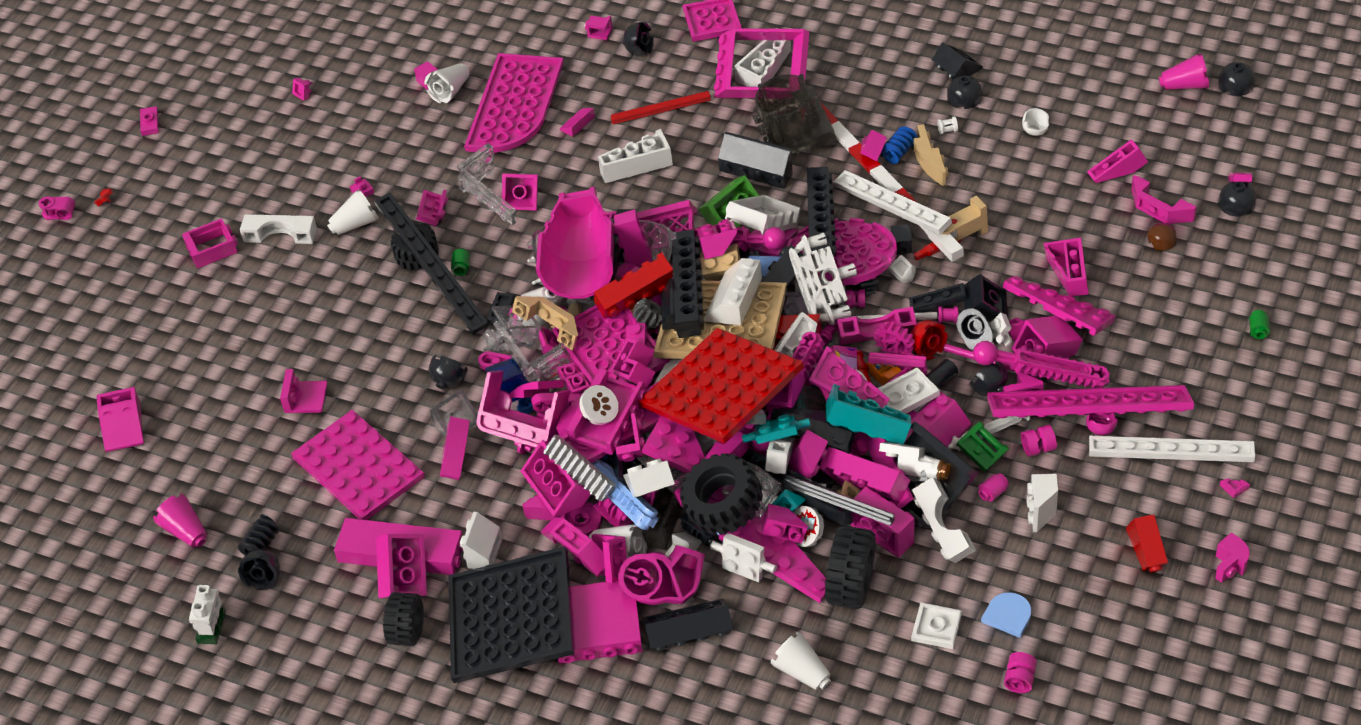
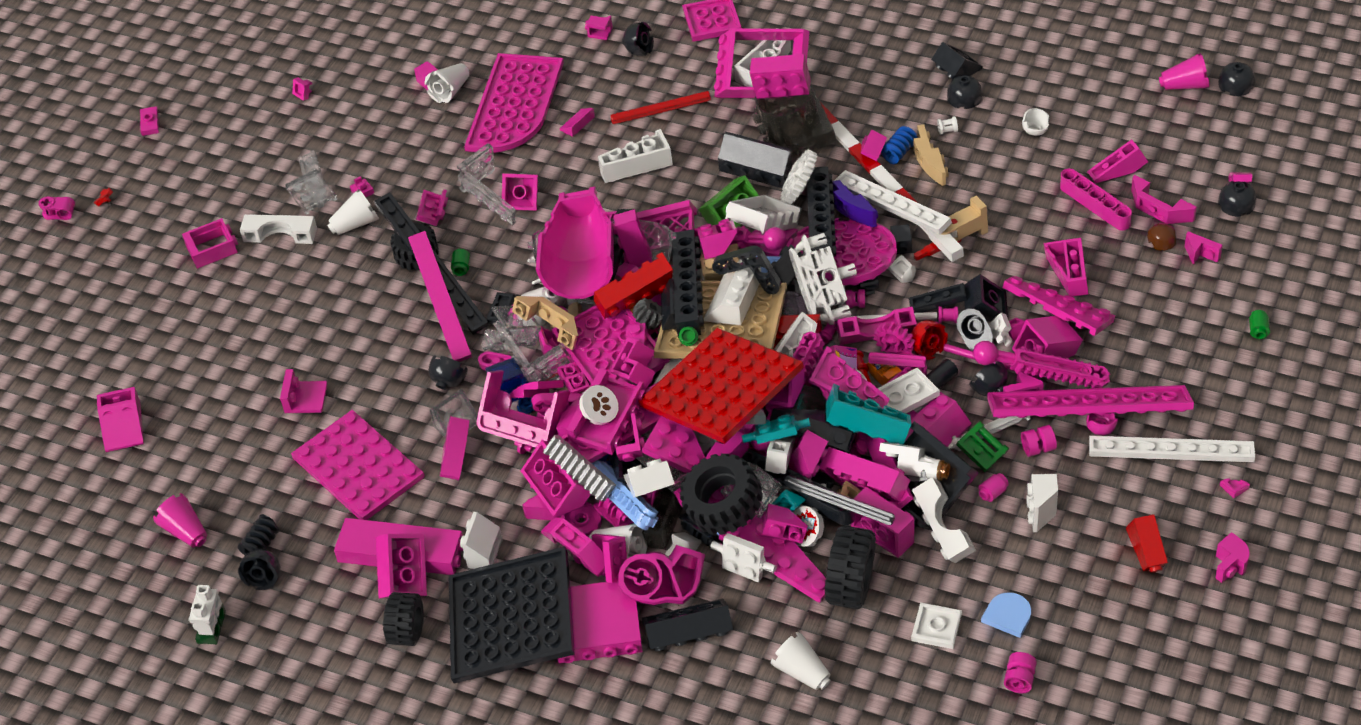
none -> clear bracket [285,149,337,215]
none -> dark pink tile [408,231,472,362]
none -> green plate [679,327,698,346]
none -> black beam [712,245,781,294]
none -> dark pink brick [750,54,811,99]
none -> white gear [780,149,817,204]
none -> dark purple slope [833,180,878,227]
none -> dark pink beam [1060,168,1132,231]
none -> dark pink slope [1185,231,1223,264]

